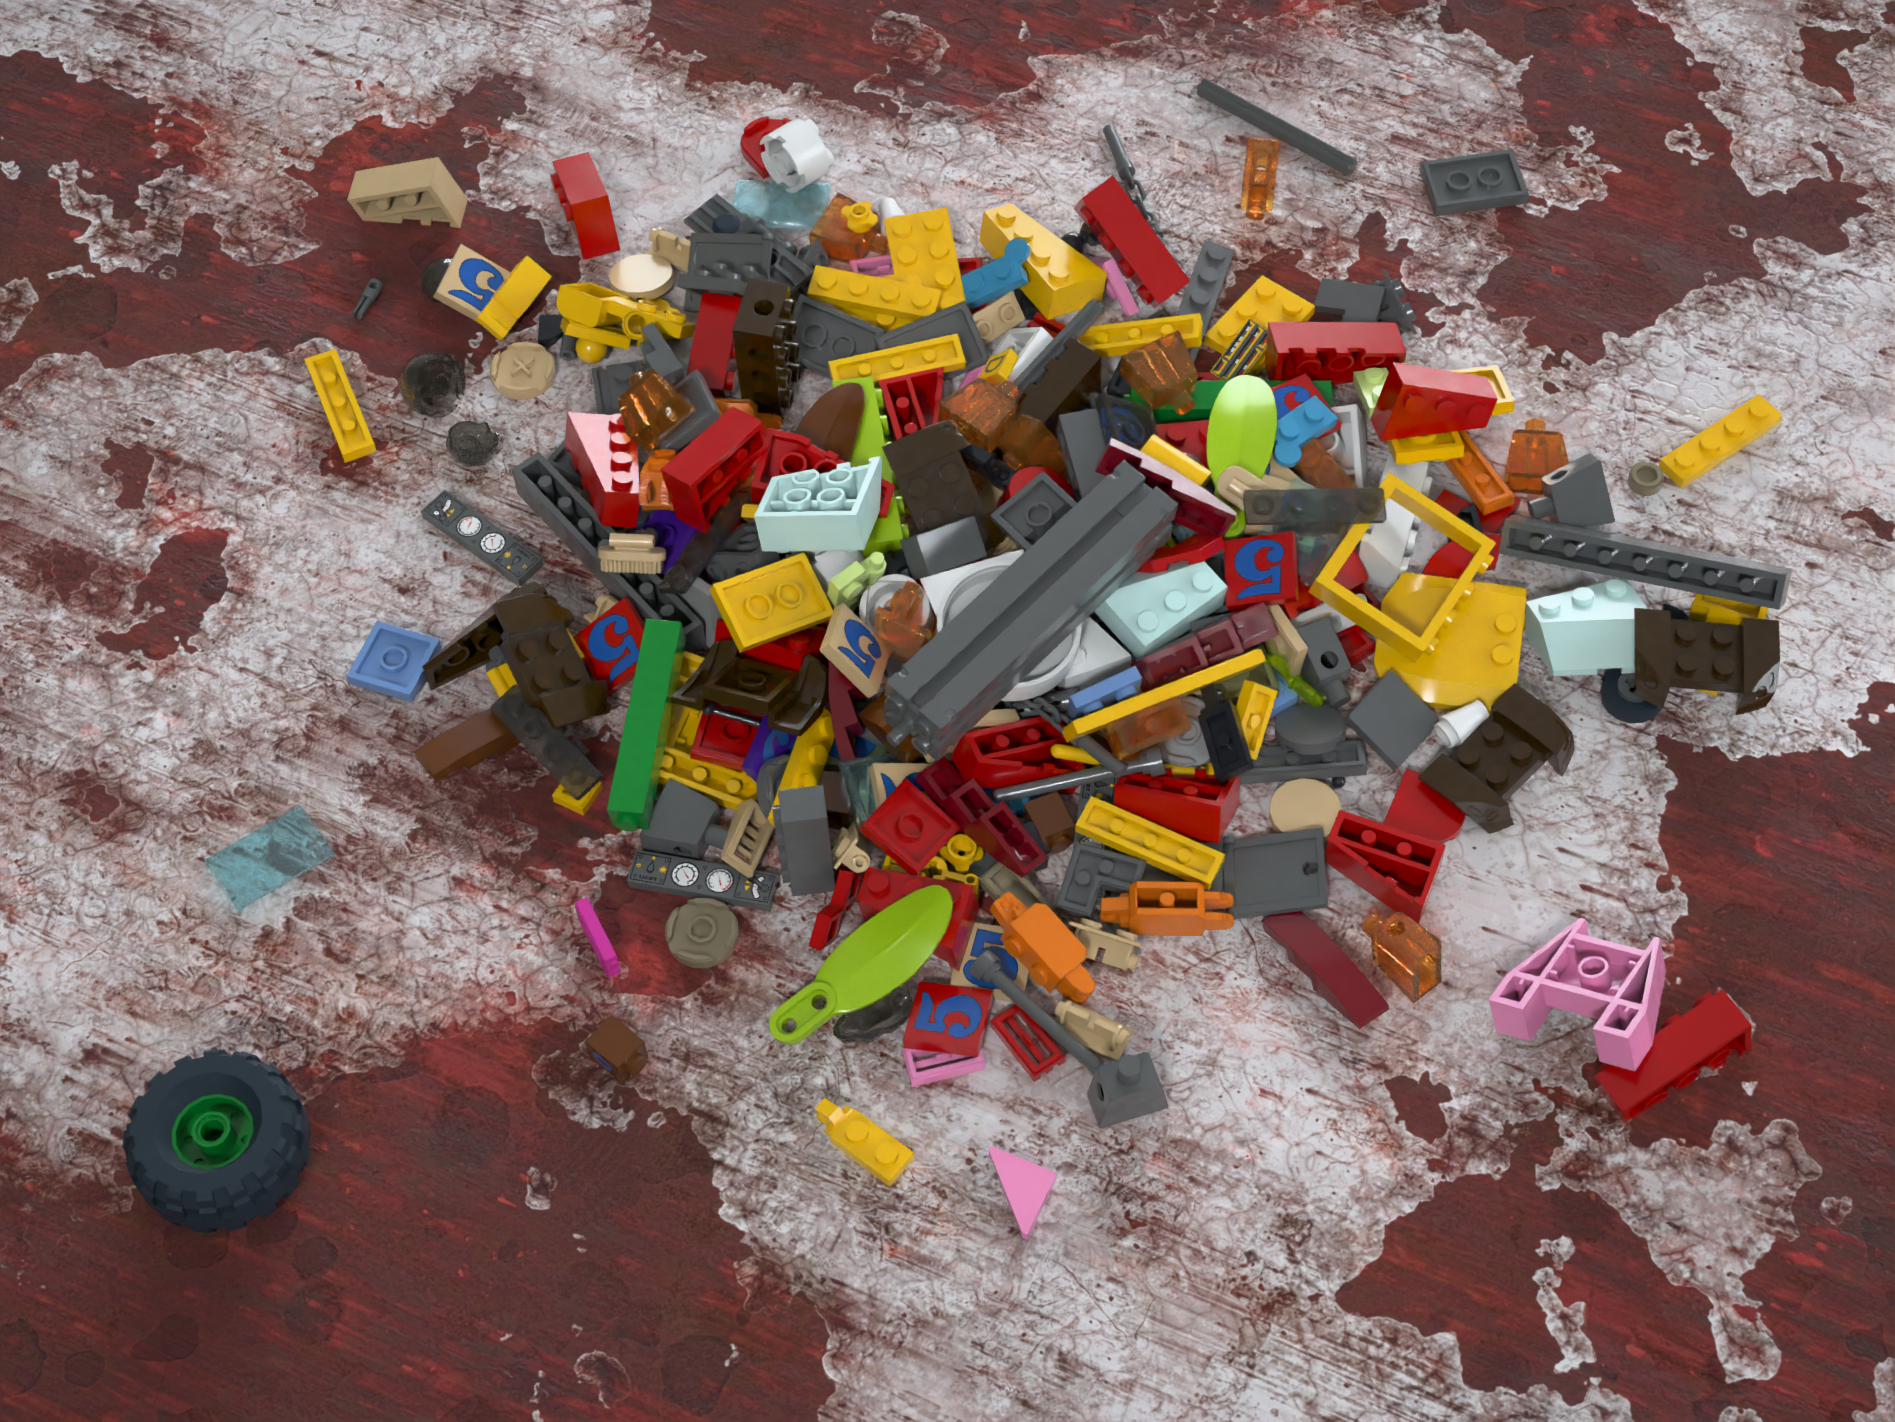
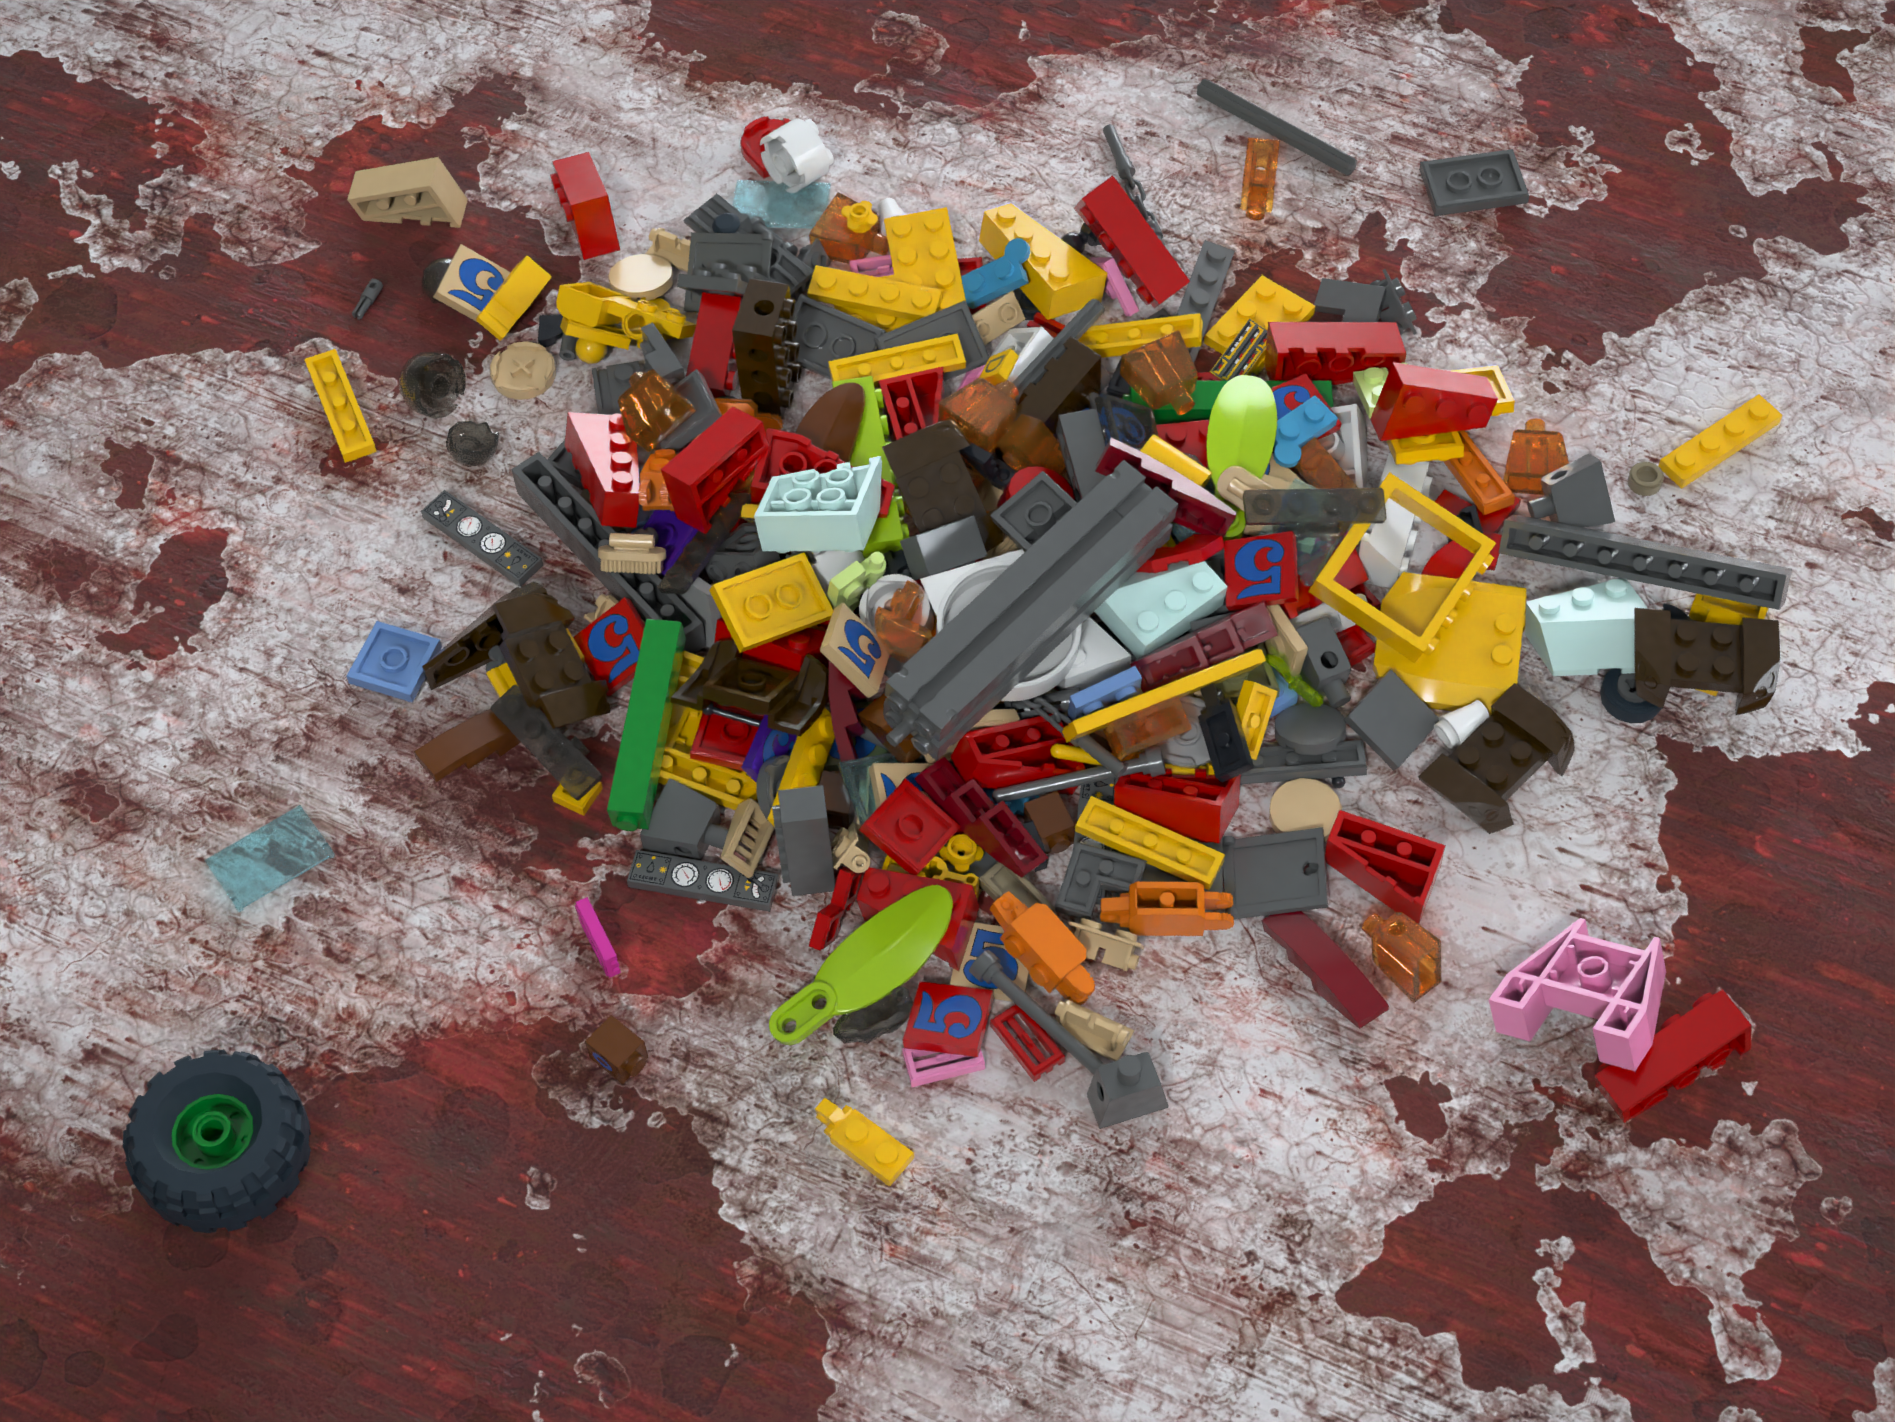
dark tan tile [665,898,739,968] -> none
bright pink tile [989,1146,1057,1240] -> none
red tile [1383,769,1465,844] -> none

